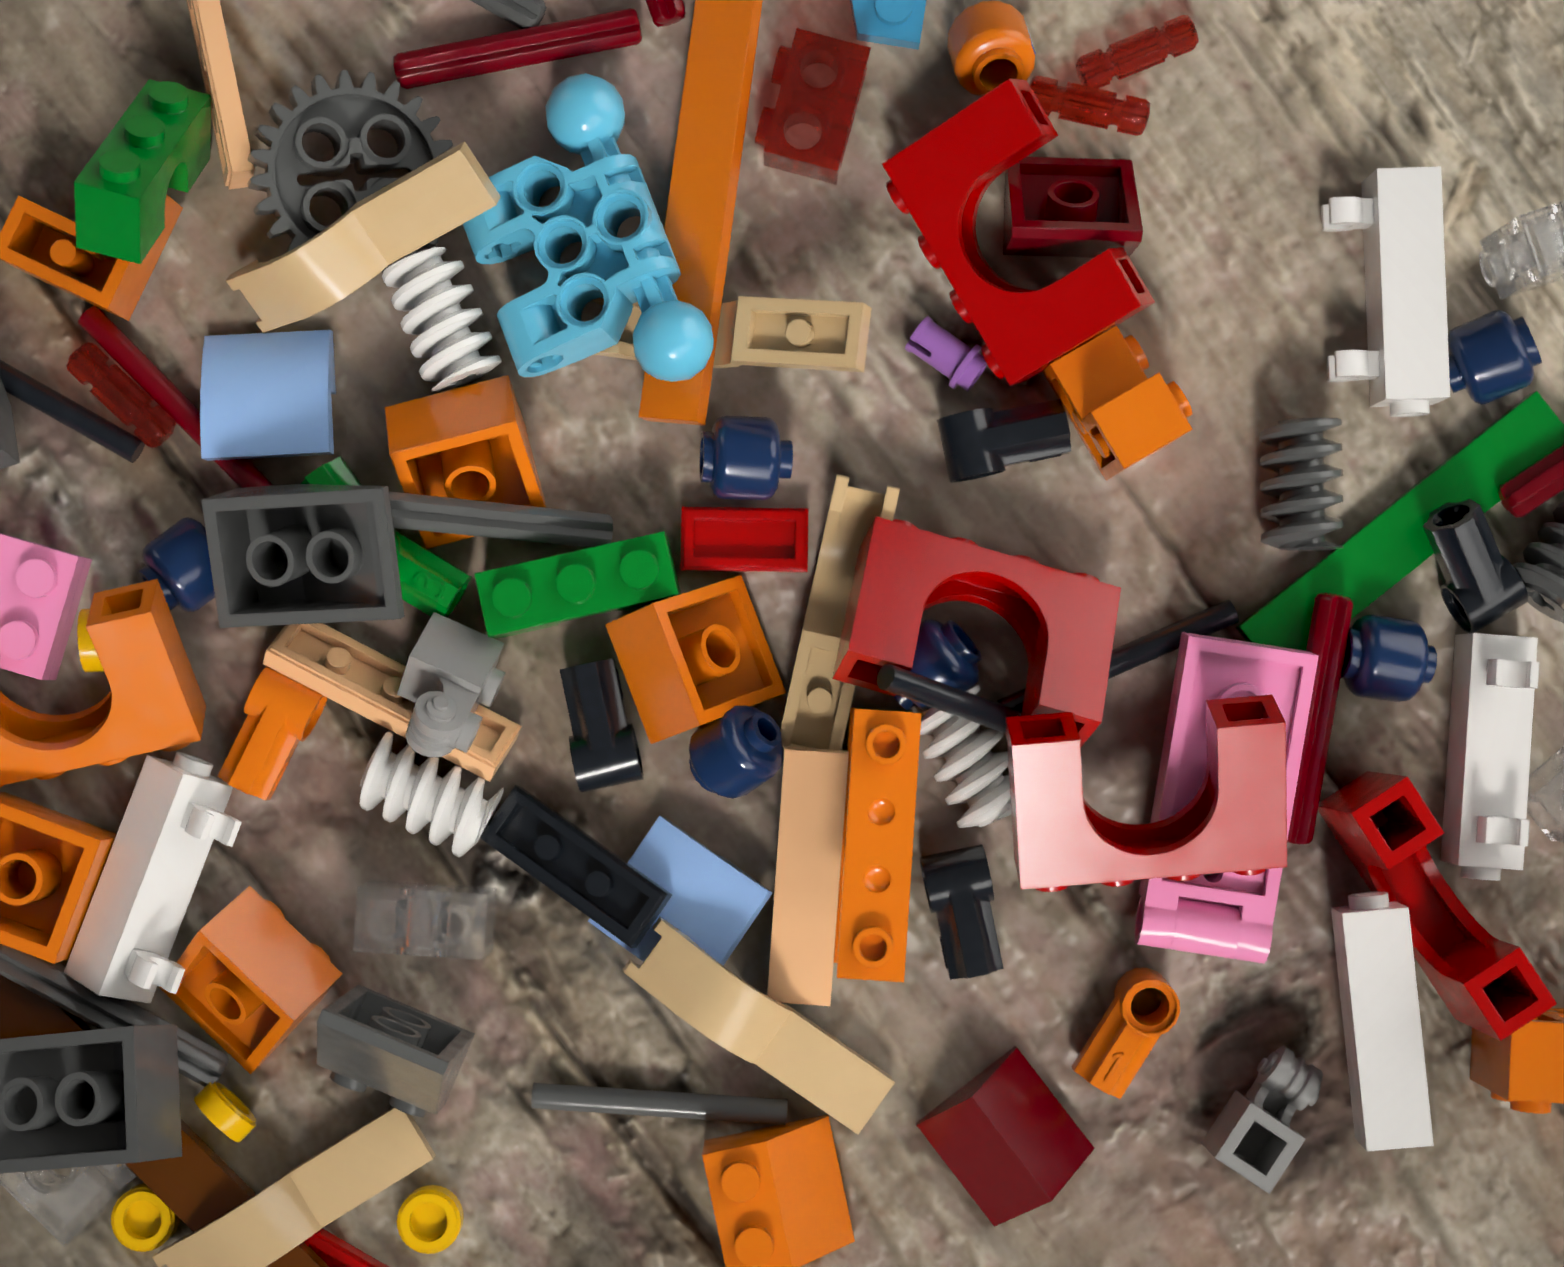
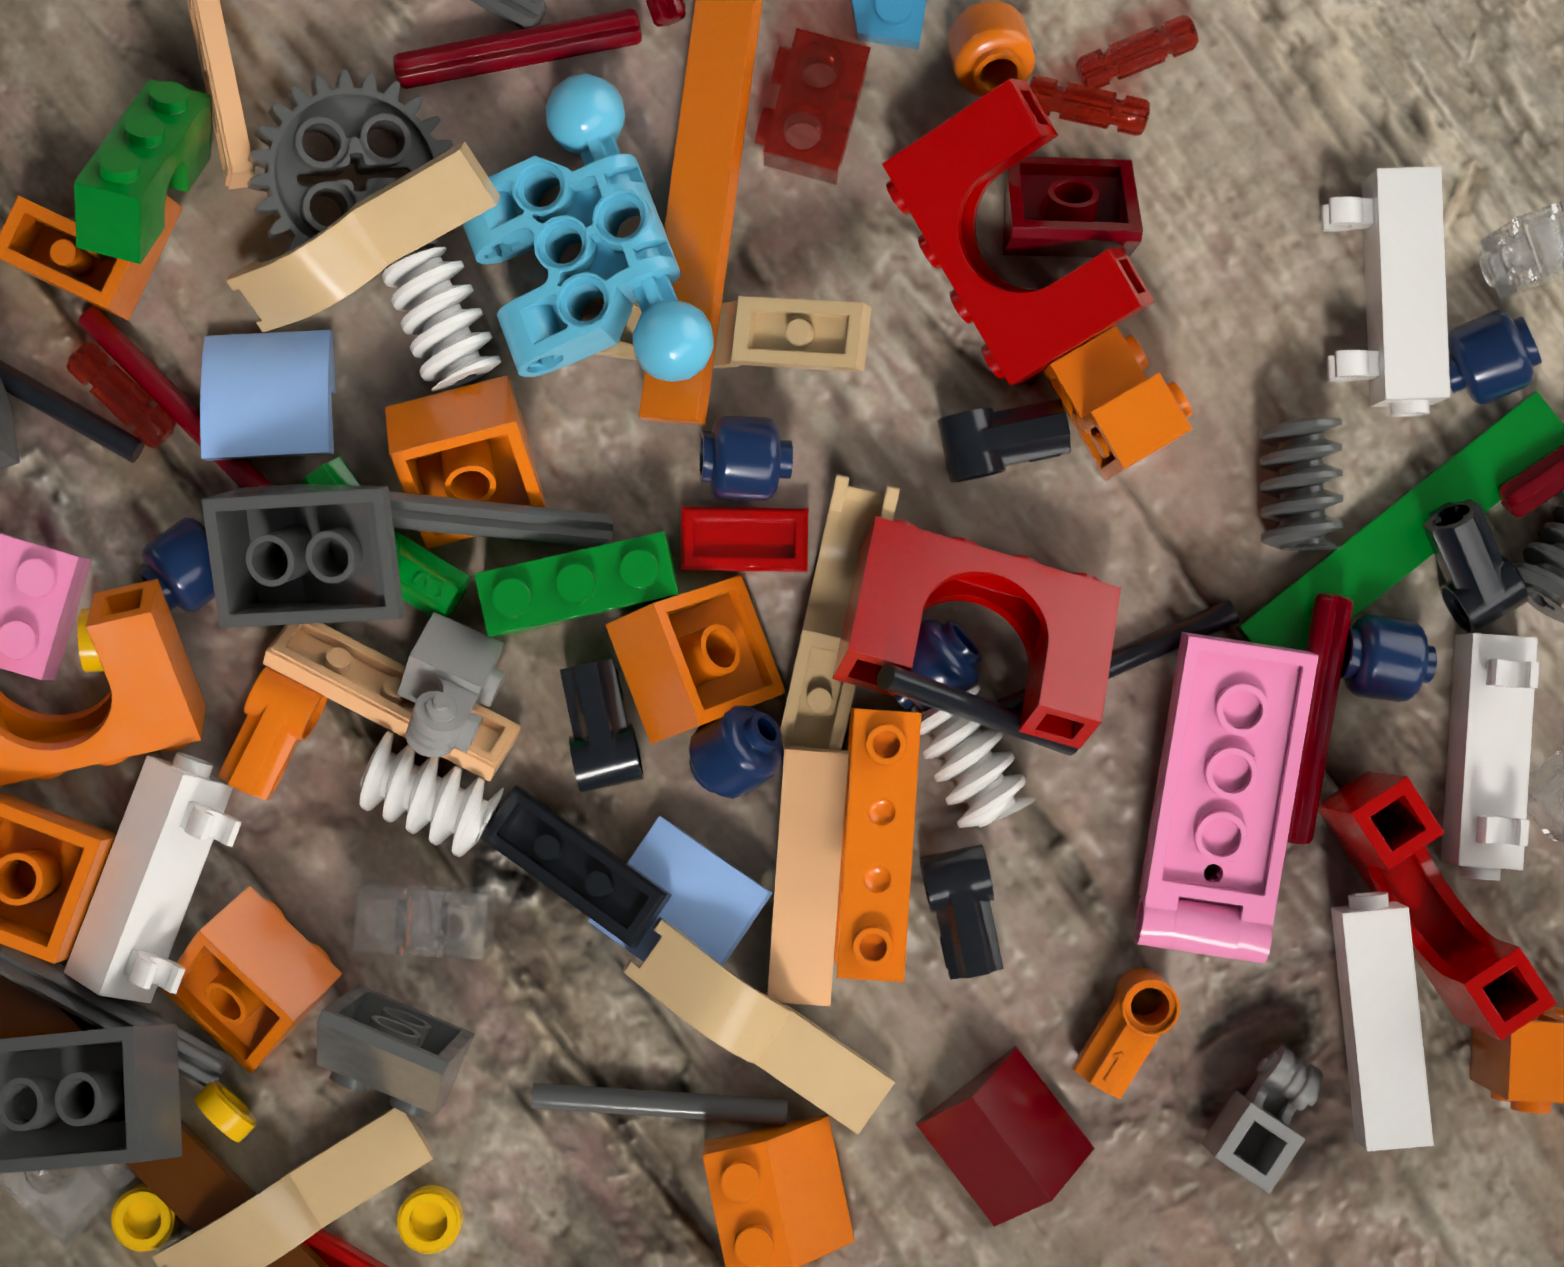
medium lavender pin [905,316,987,392] -> none
arch [1006,694,1287,892] -> none

